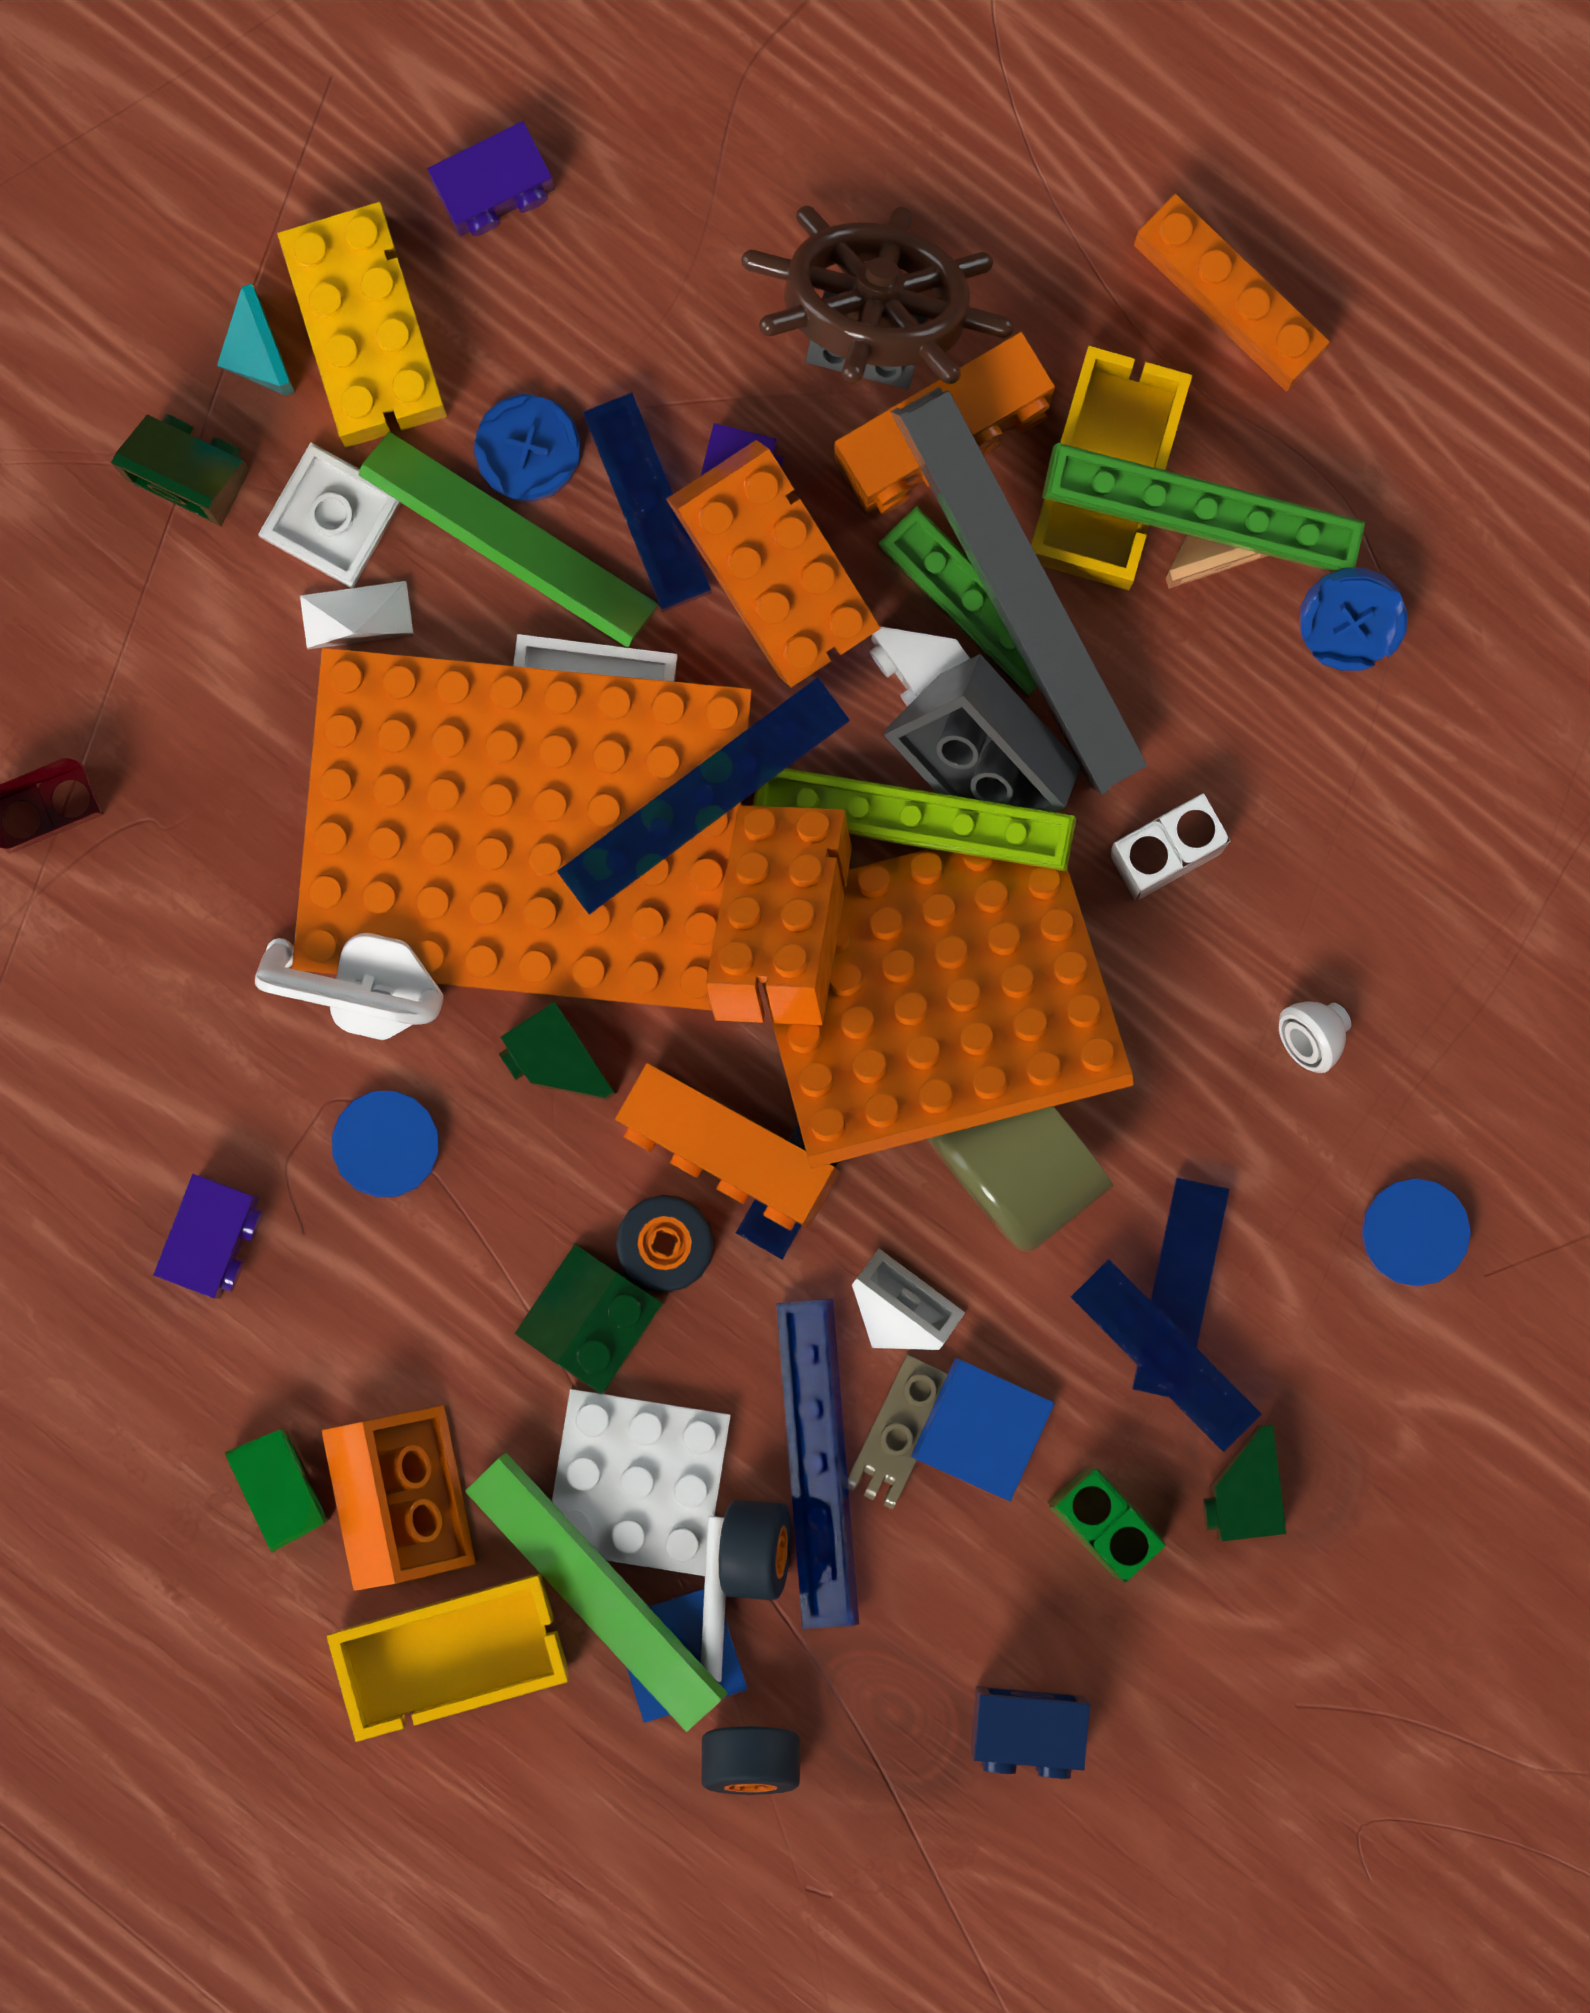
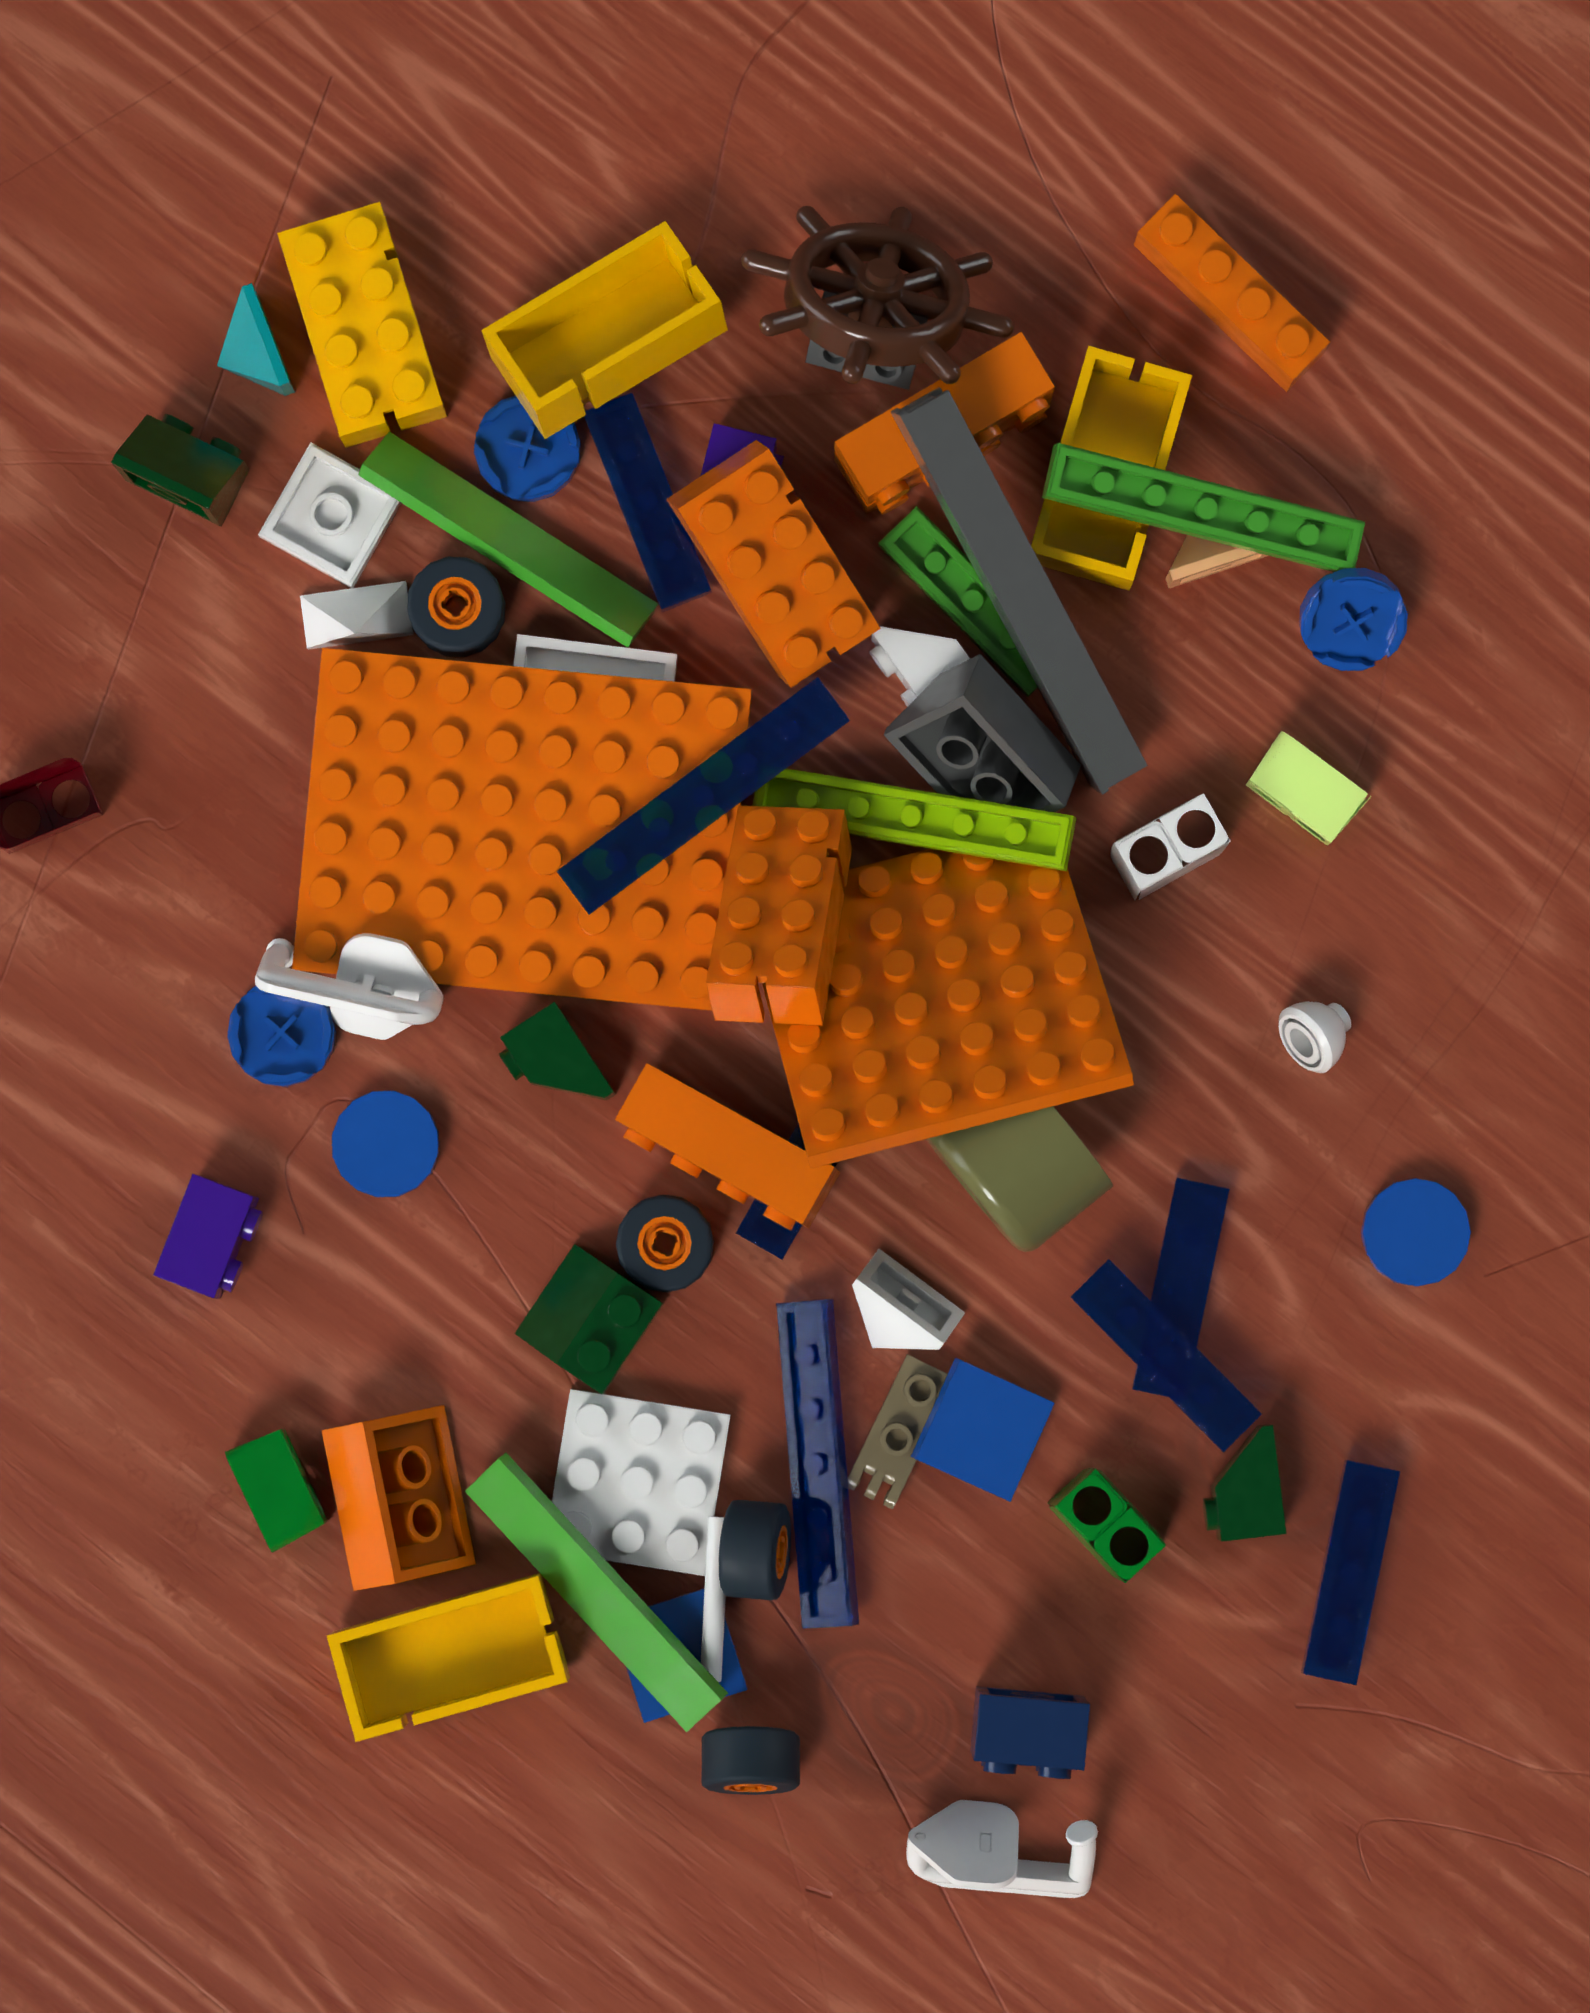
dark purple brick [427,121,555,237] -> none
none -> blue tile [227,986,337,1087]
none -> black wheel [407,556,506,657]
none -> yellow piece [481,221,728,439]
none -> white piece [906,1800,1098,1898]
none -> yellowish green piece [1246,731,1371,845]
none -> clear blue plate [1301,1460,1400,1685]

